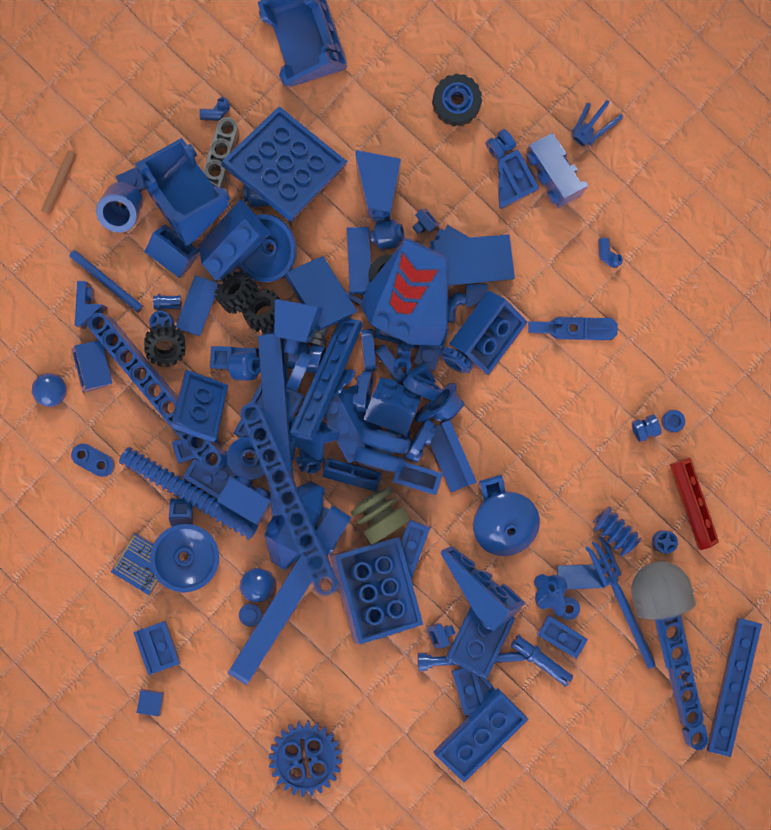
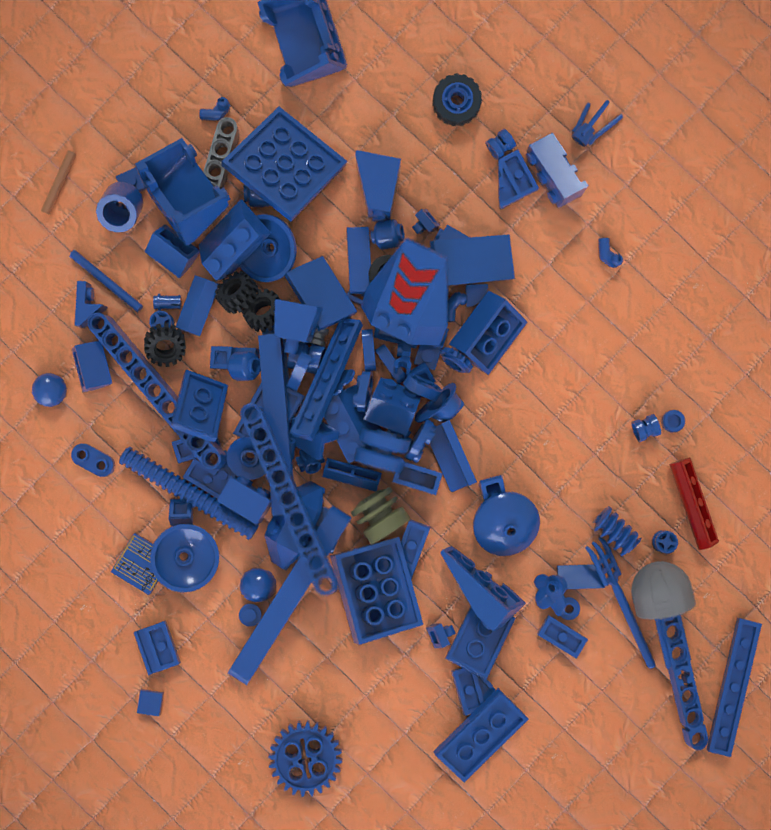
blue piece [417,652,526,671] -> none
blue pin [510,634,573,687] -> none
blue piece [528,317,618,340] -> none

